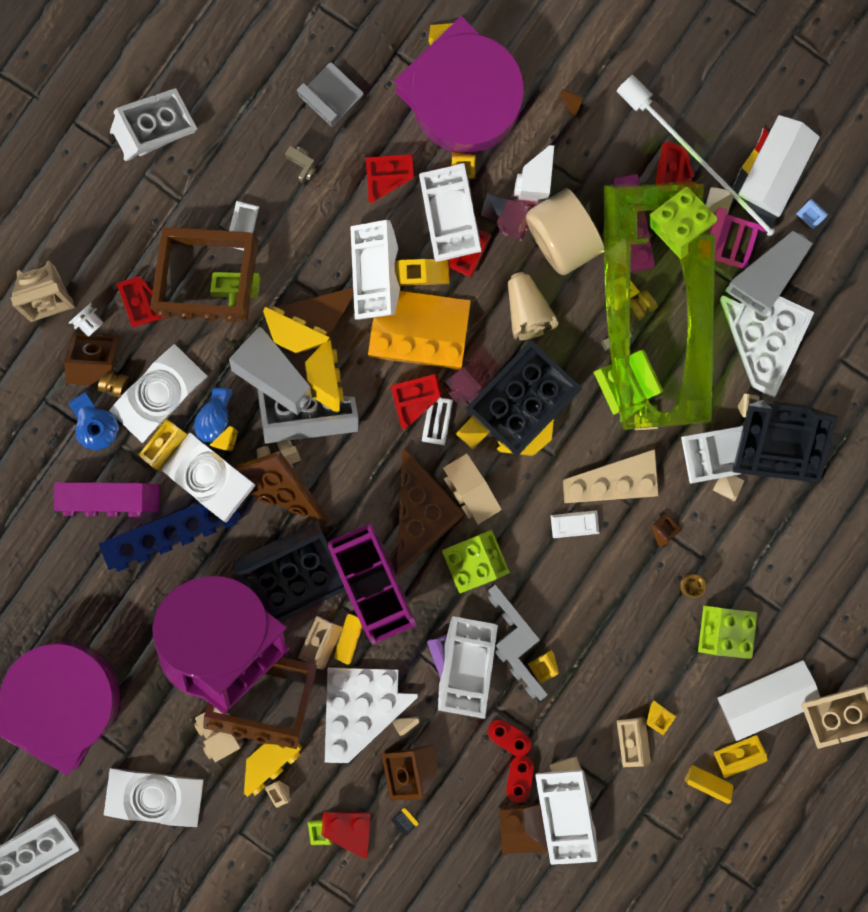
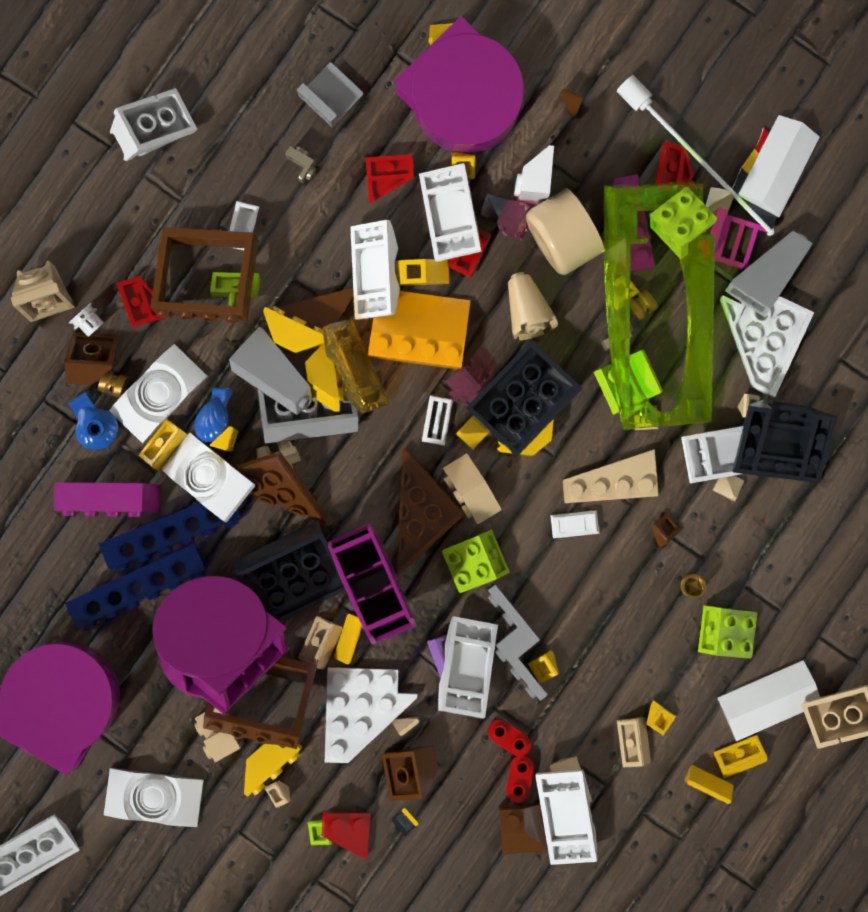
red wing [391,374,442,429] -> none
light blue slope [796,199,828,229] -> none
none -> clear blue brick [65,543,208,631]
none -> clear yellow slope [323,319,390,414]

